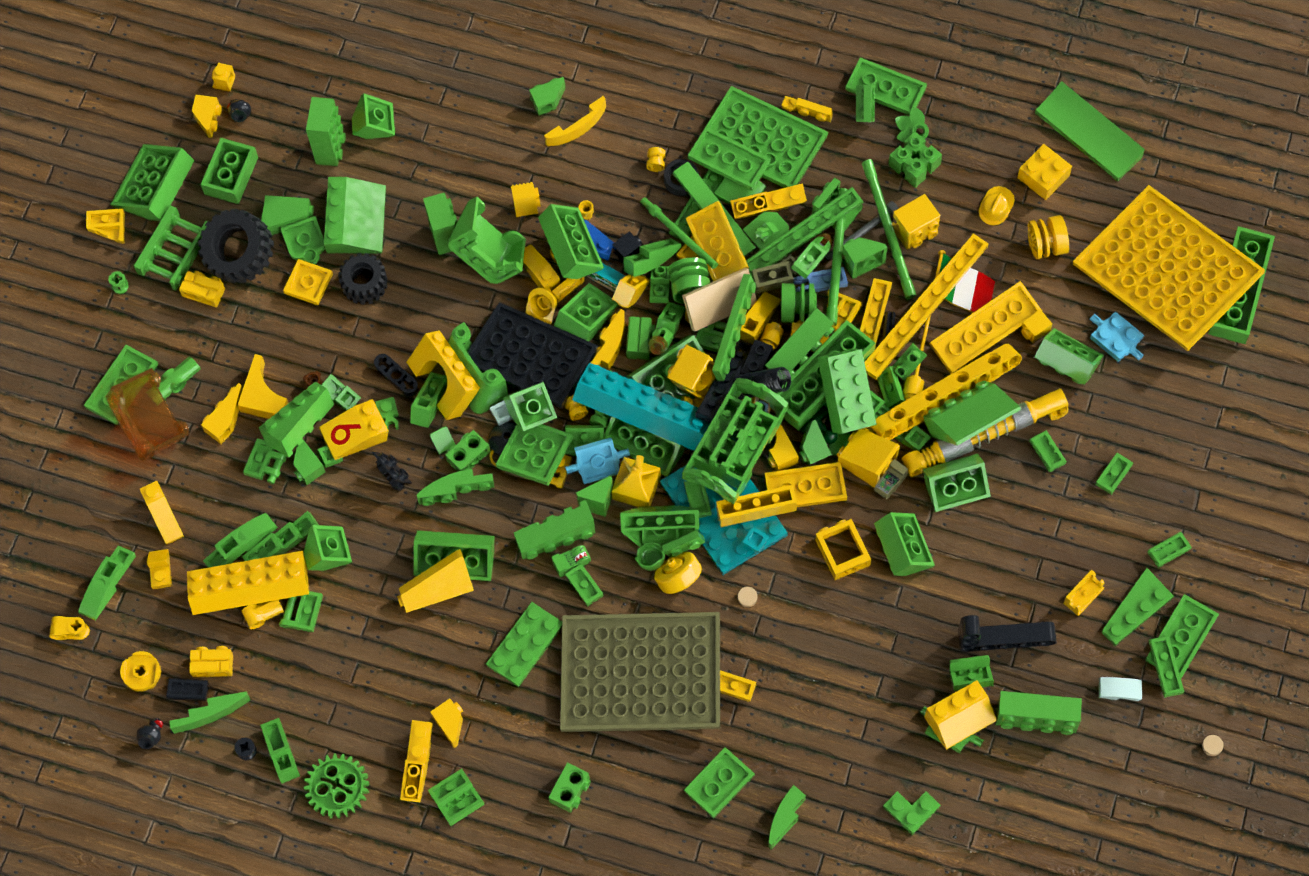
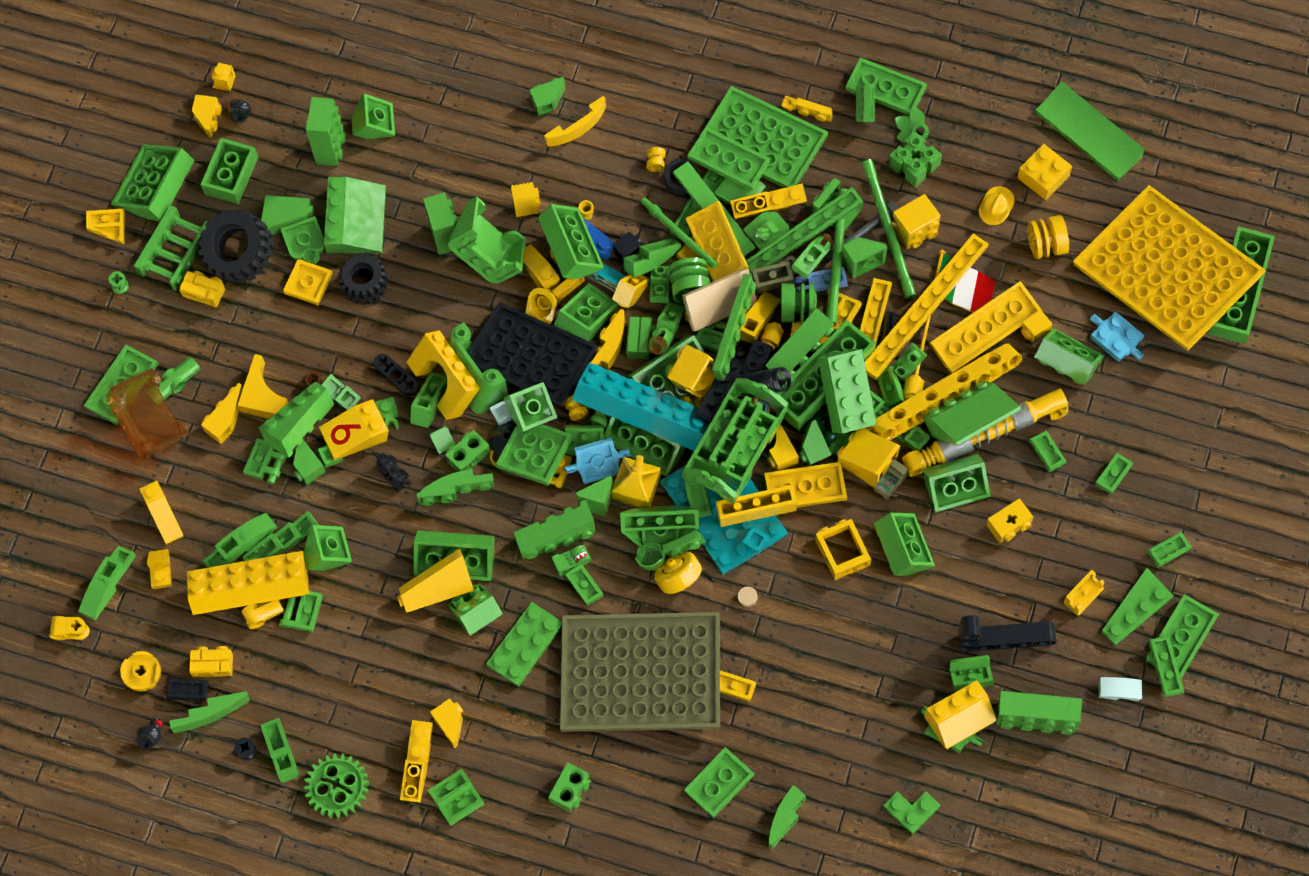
tan tile [1202,735,1223,756] -> none
none -> bright green slope [447,583,503,636]
none -> yellow brick [986,498,1033,543]

